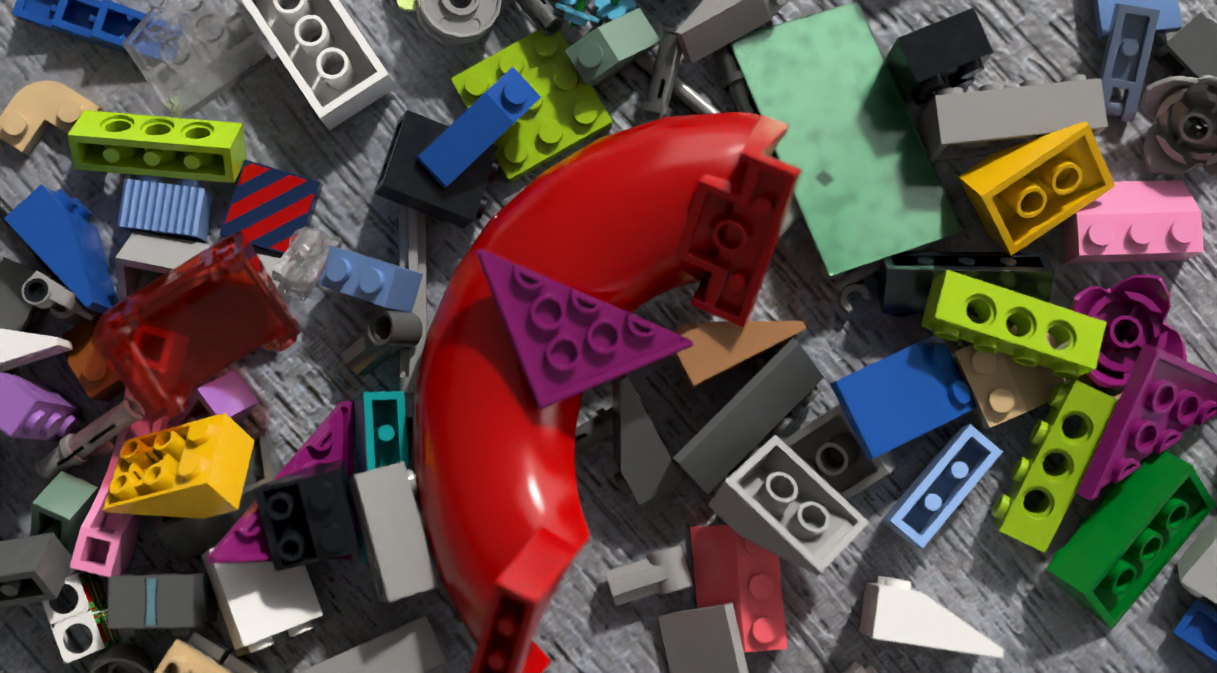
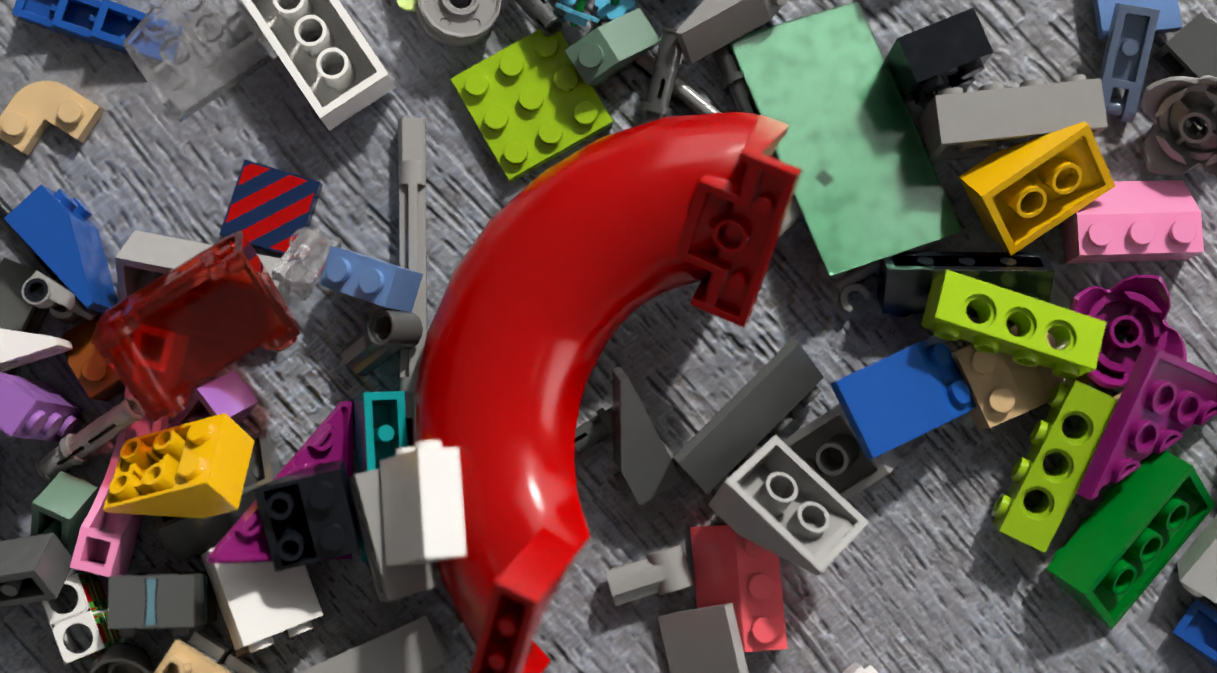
lime brick [67,110,247,183] -> none
medium blue brick [117,175,214,242] -> none
black brick [373,110,499,228] -> none
blue slope [416,67,541,189] -> none
magenta tile [475,249,694,410] -> none
medium nougat slope [671,320,807,392] -> none
white slope [859,576,1004,658] -> none
light blue brick [882,424,1003,548] -> none
none -> white brick [380,440,466,566]

